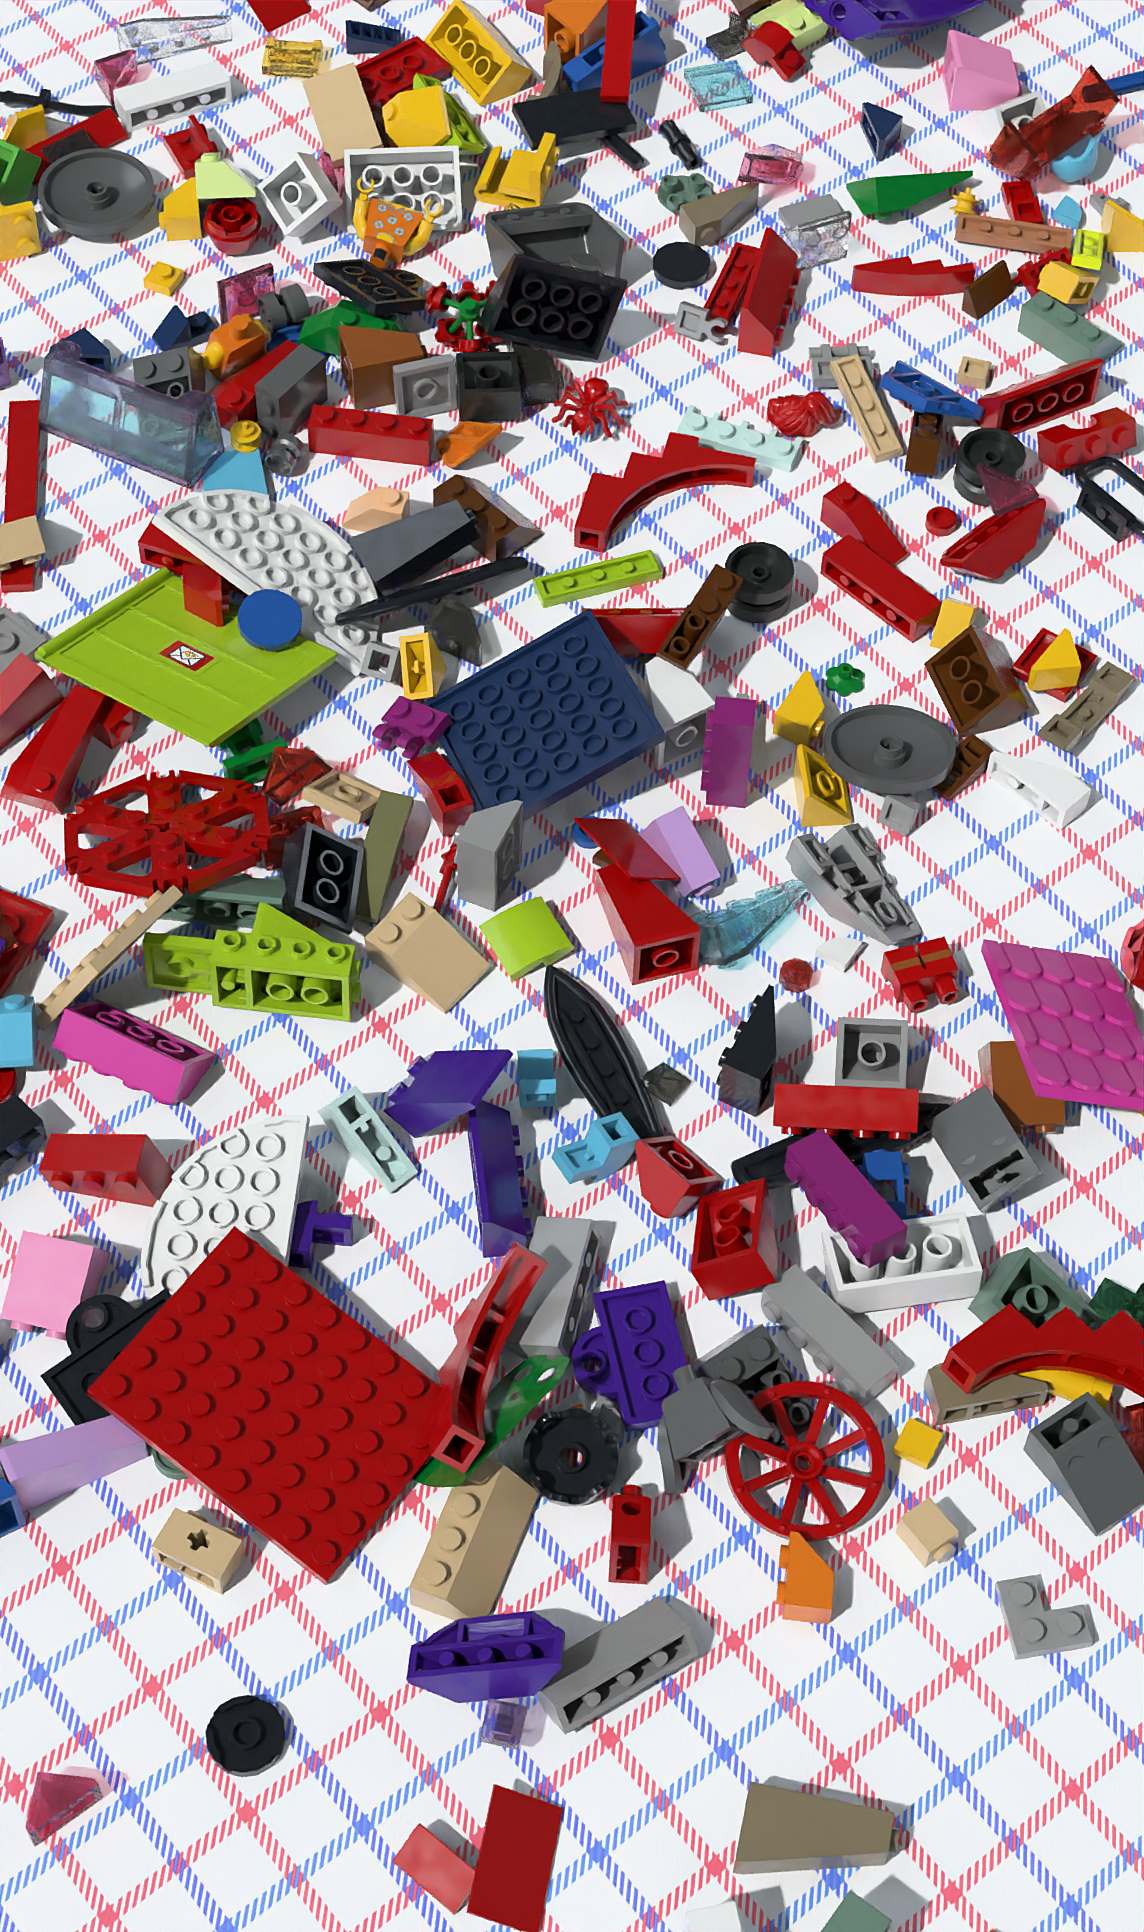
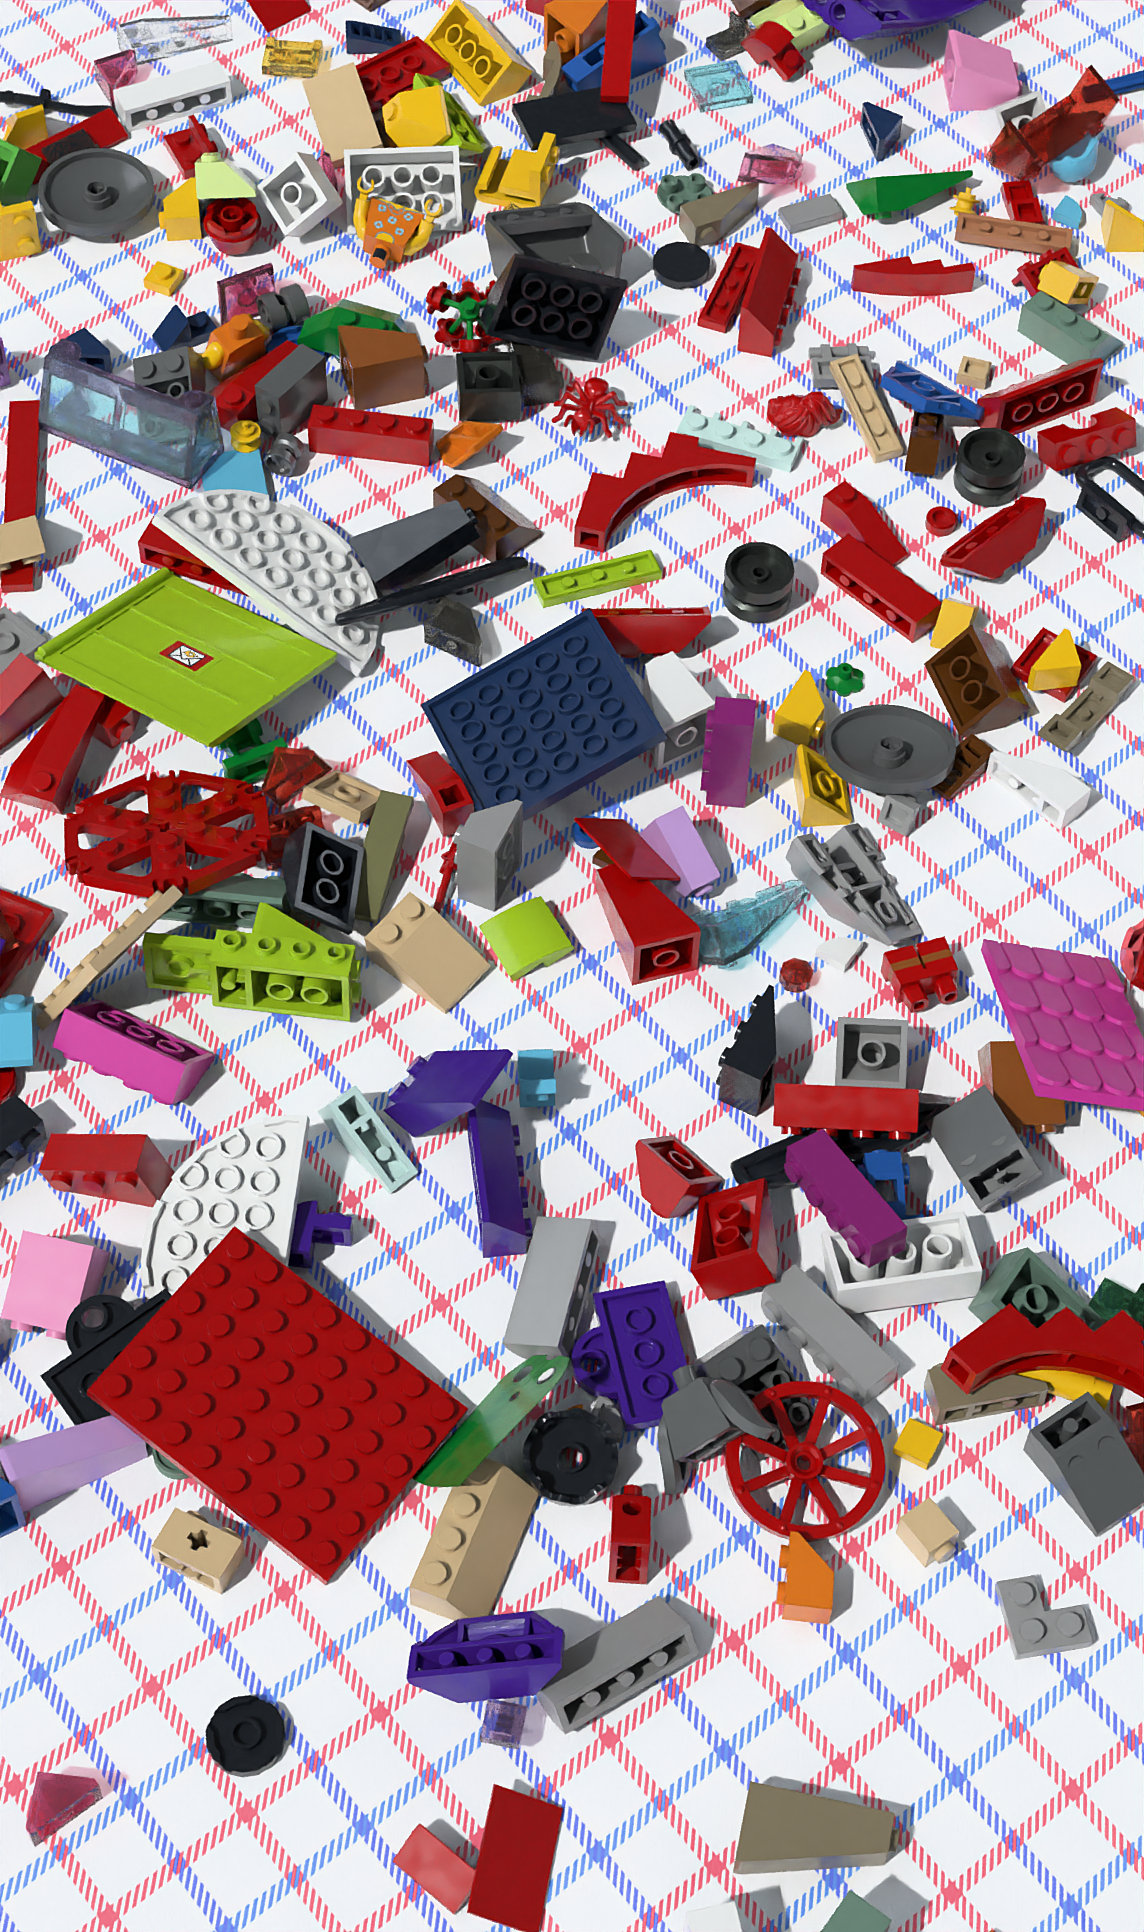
red slope [183,565,229,627] -> none
blue tile [237,589,302,651] -> none
black plate [313,258,426,318] -> none
light nougat slope [342,486,410,532] -> none
light grey plate [360,640,401,682] -> none
magenta plate [372,696,452,760] -> none
light grey plate [392,353,457,417] -> none
yellow slope [399,632,448,701] -> none
red arch [422,1241,548,1474] -> none
black piece [543,965,665,1154] -> none
medium azure brick [551,1112,640,1184] -> none
clear smoke slope [643,1062,692,1107] -> none
reddish brown slope [656,564,744,671] -> none
light grey plate [673,301,728,342] -> none
clear slope [781,210,852,271] -> none
reddish brown slope [961,260,1014,320] -> none
clear pink slope [975,463,1039,517] -> none
neon yellow tile [1071,228,1105,270] -> none

